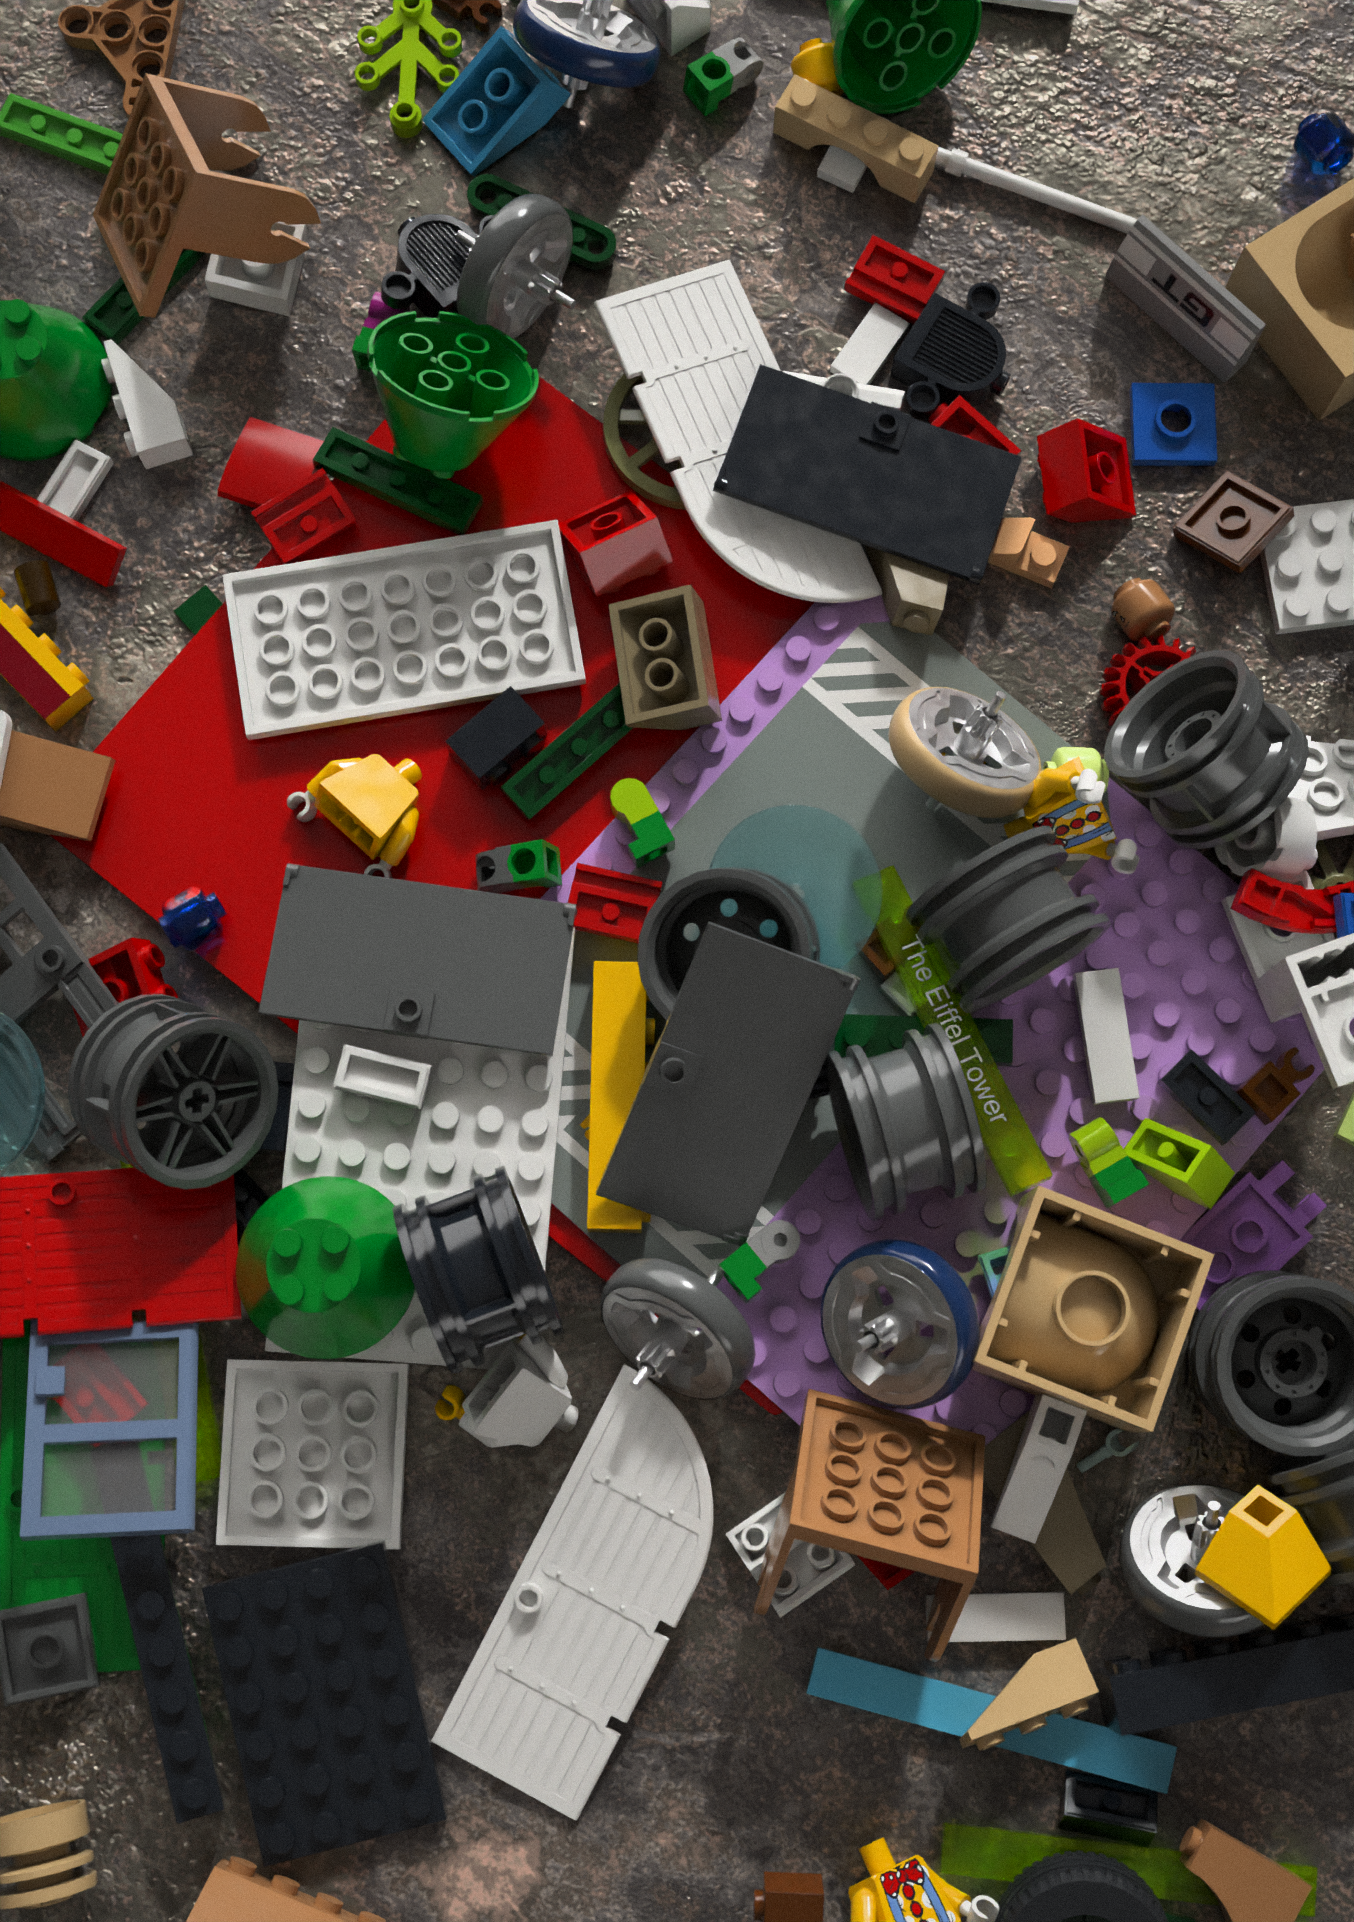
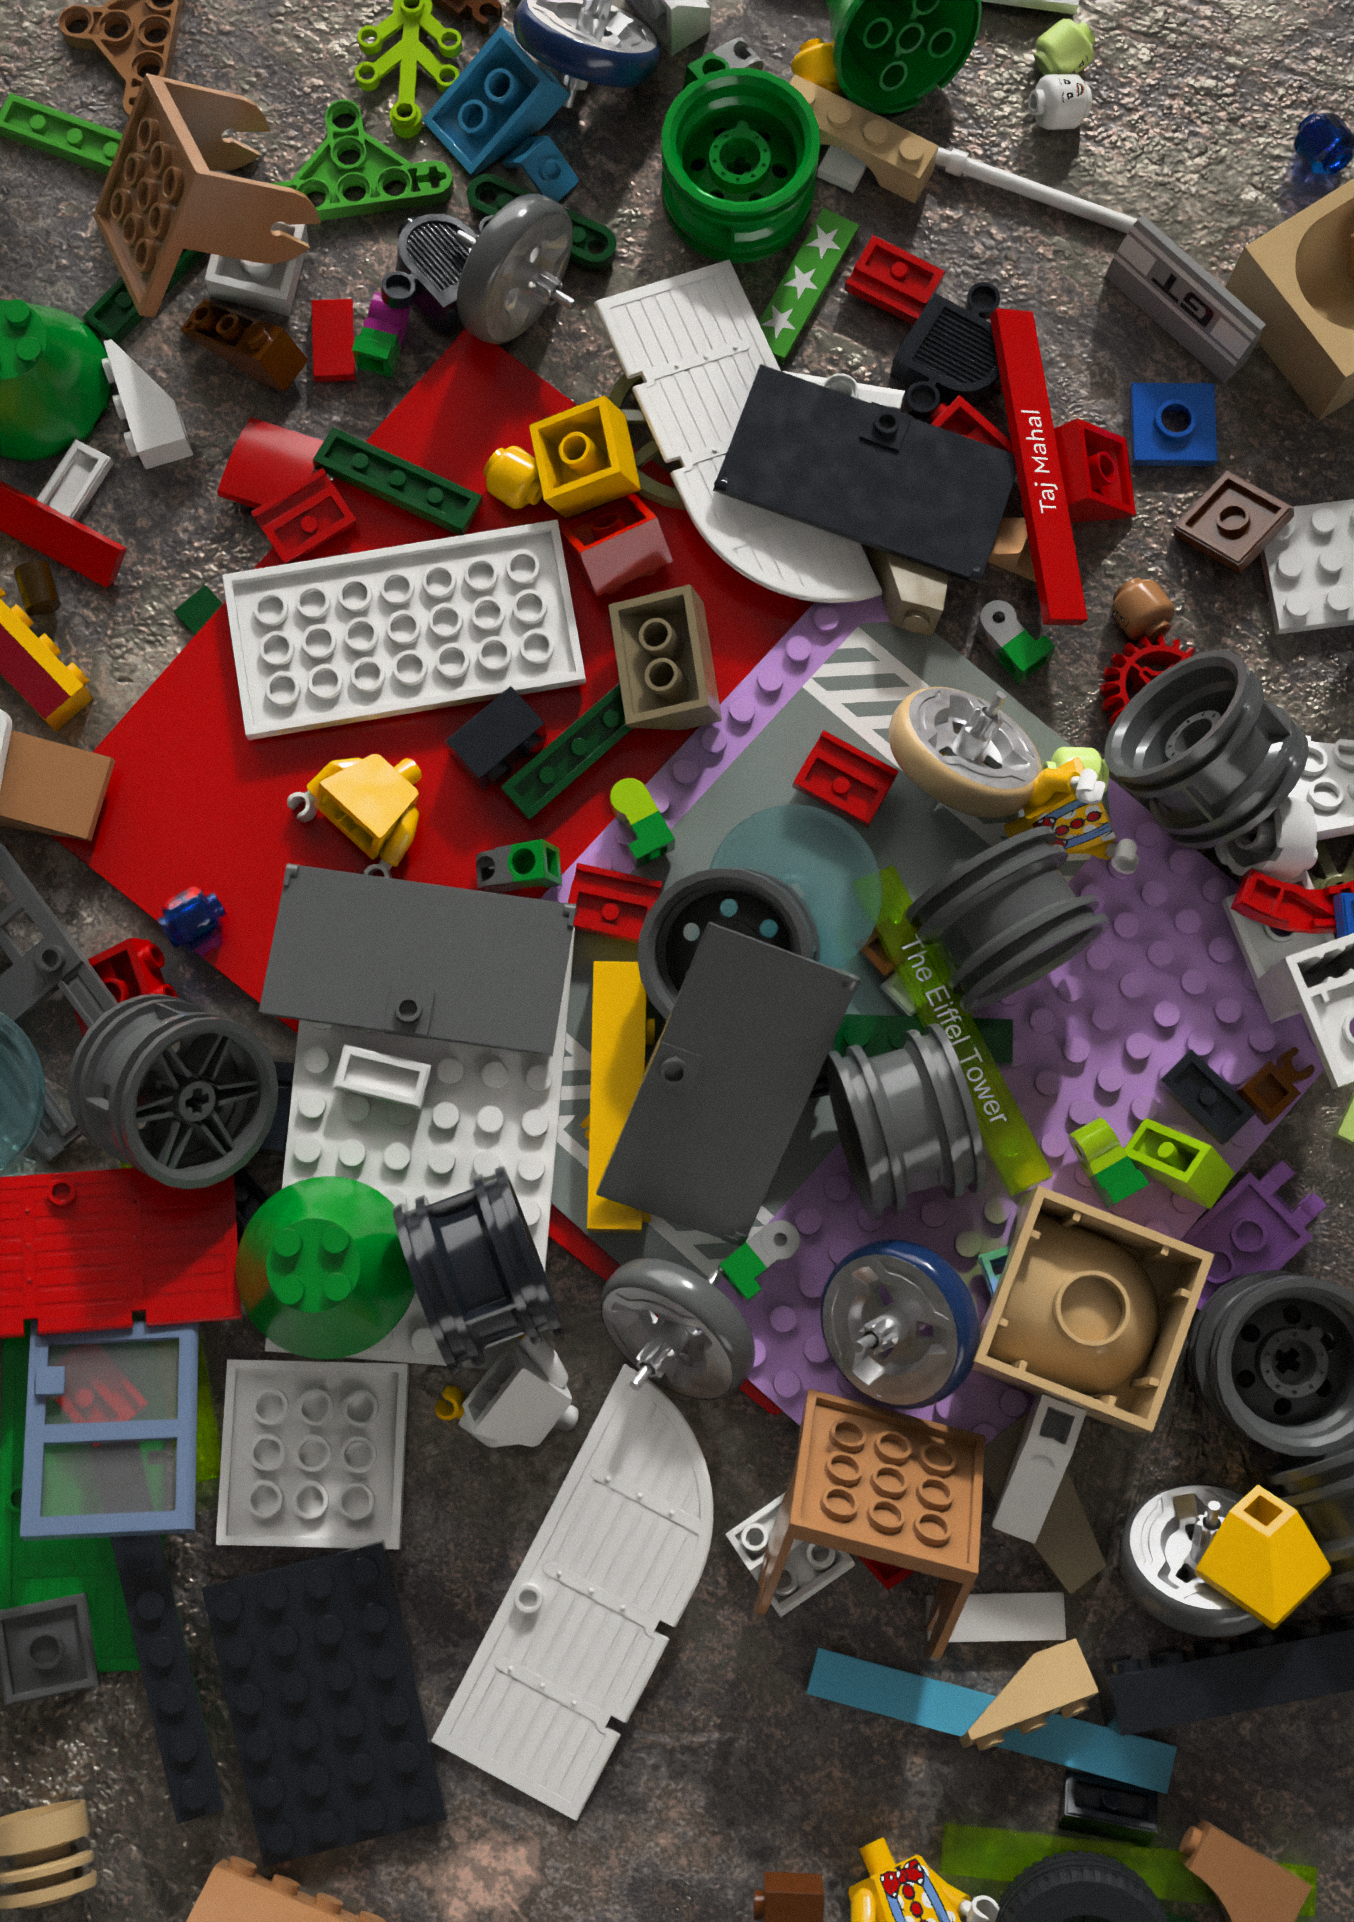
green cone [367,311,539,479] -> none
white tile [830,302,910,385] -> none
white tile [1073,968,1140,1105] -> none
light aqua hand [1076,1428,1139,1473] -> none
none -> reddish brown slope [180,299,309,392]
none -> bright green beam [270,99,454,221]
none -> red tile [311,298,356,382]
none -> yellow head [483,446,543,509]
none -> dark azure bracket [502,136,579,202]
none -> yellow brick [529,395,641,518]
none -> green wheel [661,68,820,263]
none -> bright green tile [759,208,859,364]
none -> red plate [792,730,899,828]
none -> leg [977,600,1055,685]
none -> red tile [990,308,1088,626]
none -> white head [1028,74,1092,130]
none -> yellowish green head [1033,19,1096,76]

